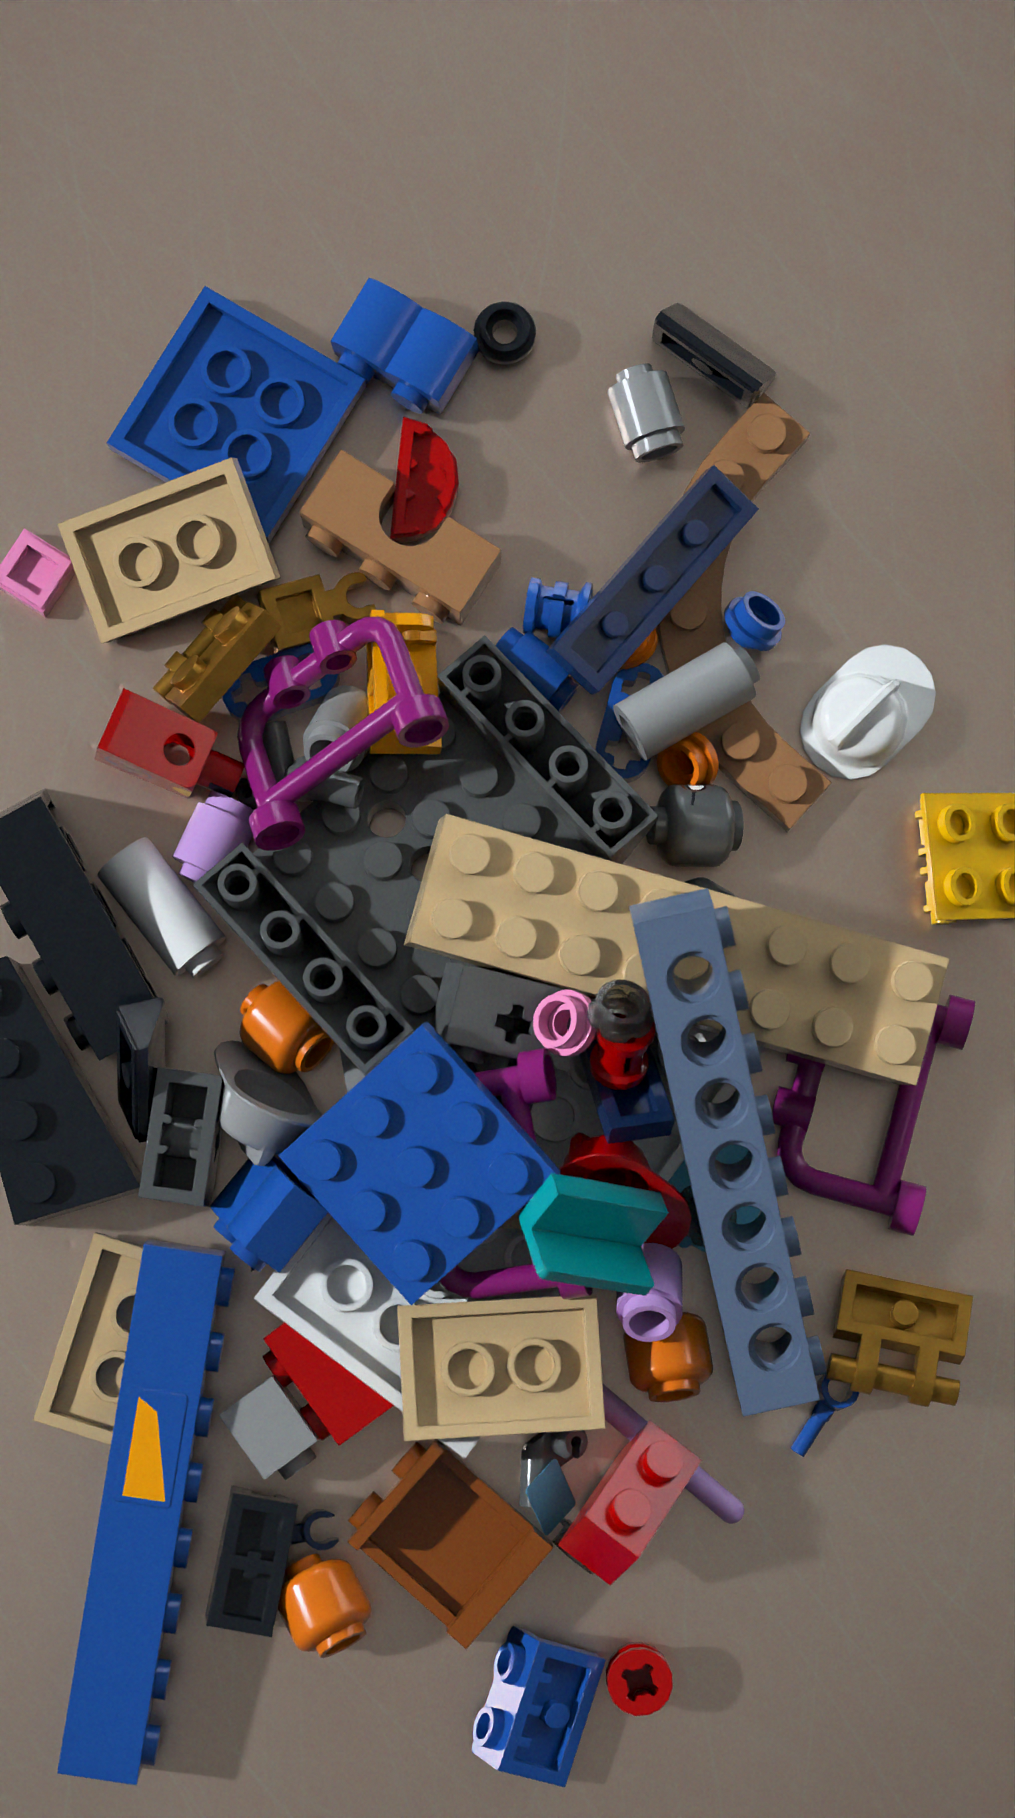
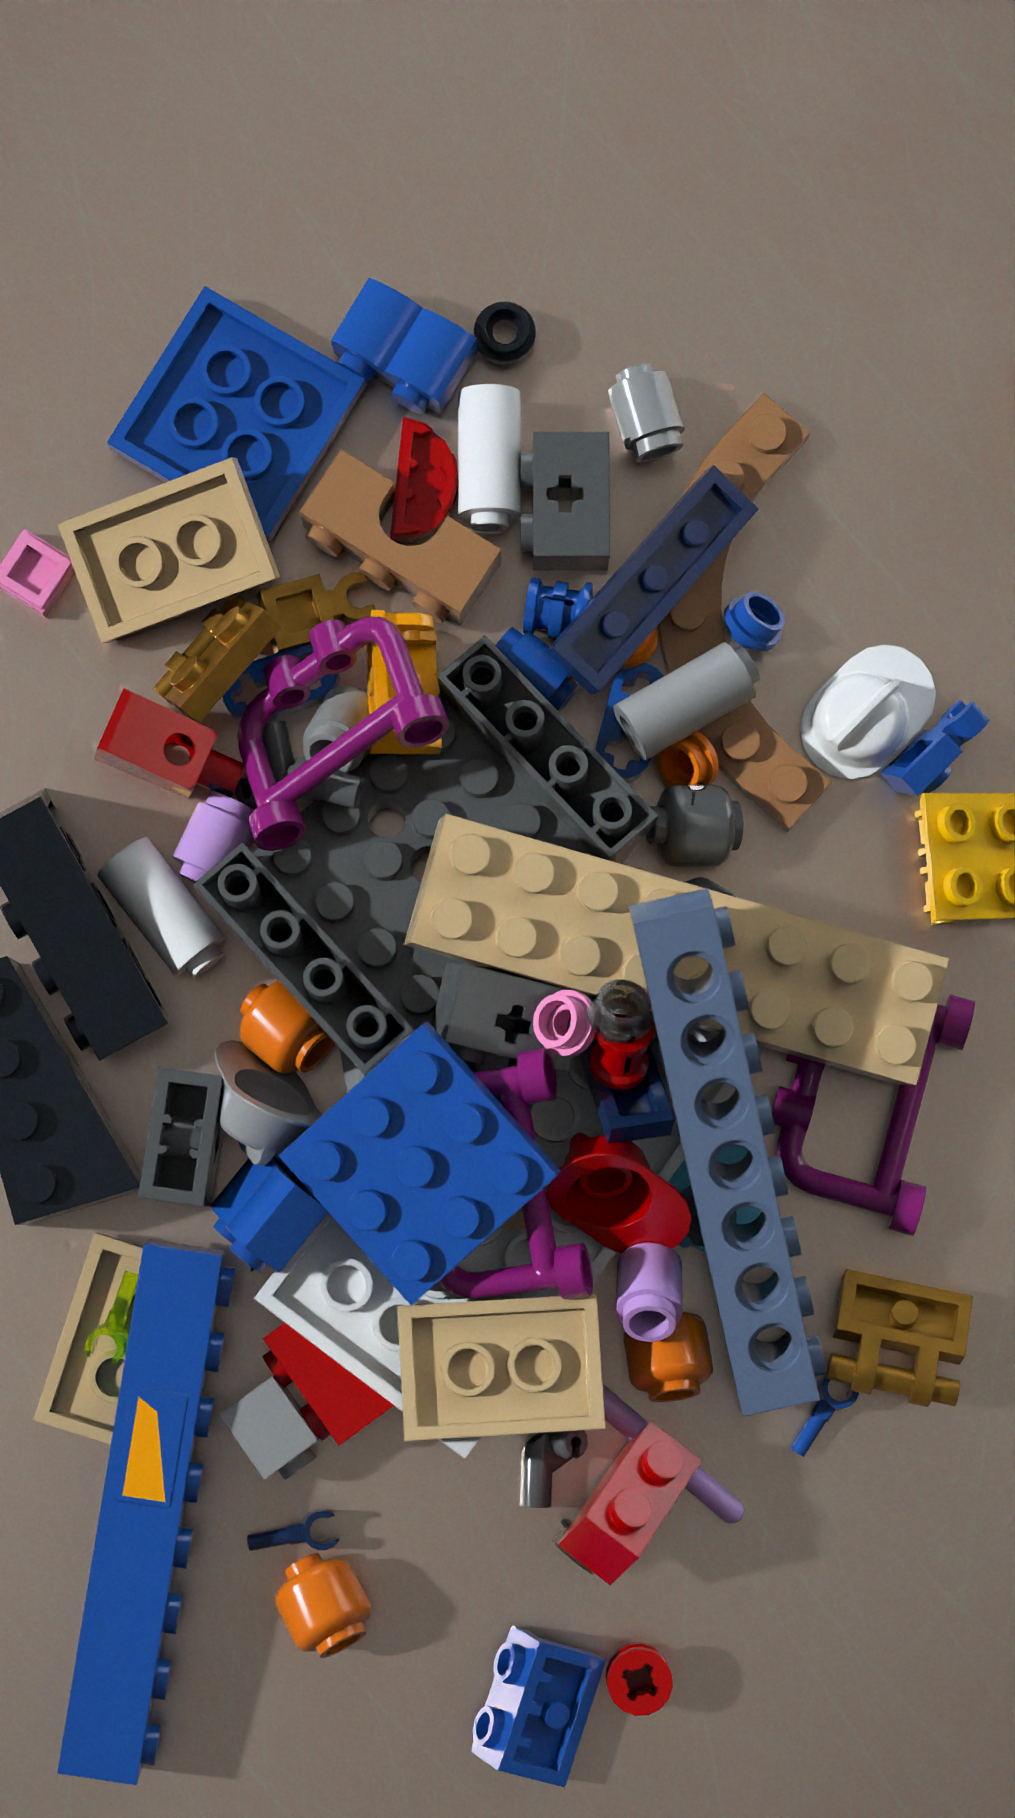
black slope [116,997,165,1143] -> none
black hinge [205,1486,298,1637] -> none
dark orange panel [348,1439,553,1649] -> none
teal panel [518,1173,668,1296] -> none
medium azure sticker [526,1459,575,1535] -> none
black slope [652,303,776,409] -> none
none -> clear neon green hand [85,1270,138,1365]
none -> white brick [458,384,521,532]
none -> dark grey brick [520,432,610,570]
none -> blue plate [880,700,990,796]

